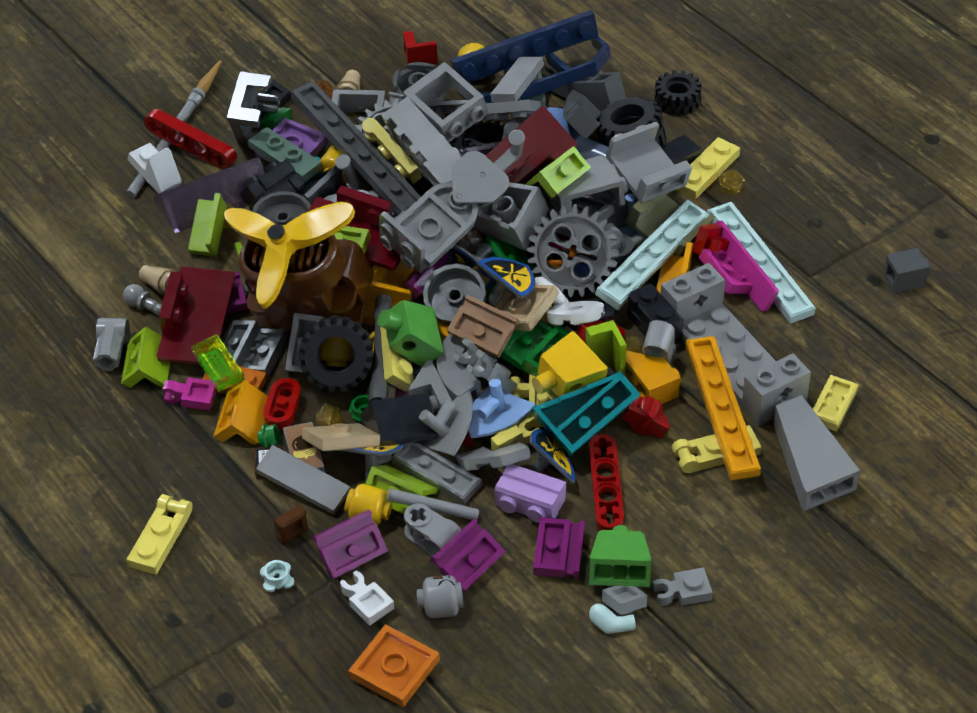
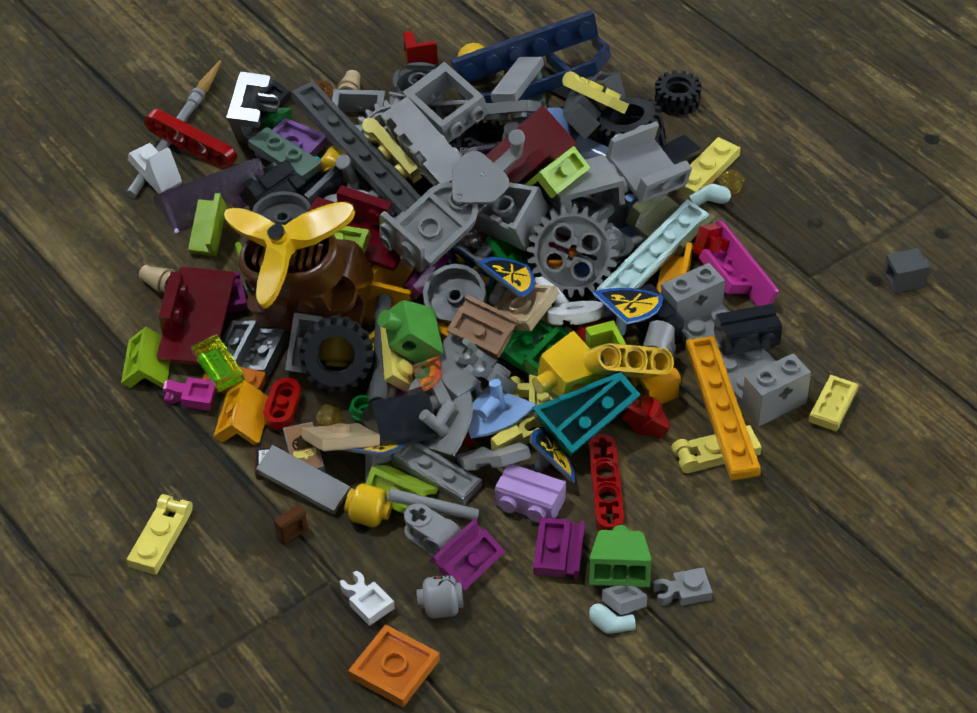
light grey piece [93,318,130,371] -> none
light grey bar [123,284,162,315] -> none
green plate [257,424,282,448] -> none
light aqua plate [260,560,294,592] -> none
magenta plate [312,510,388,579] -> none
light aqua tile [707,202,816,324] -> none
light grey slope [773,395,860,511] -> none
none -> clear orange tile [412,356,442,392]
none -> light yellow plate [562,71,629,114]
none -> yellow beam [583,343,674,378]
none -> shield [593,288,663,335]
none -> light aqua arm [690,183,731,206]
none -> black brick [714,304,783,355]

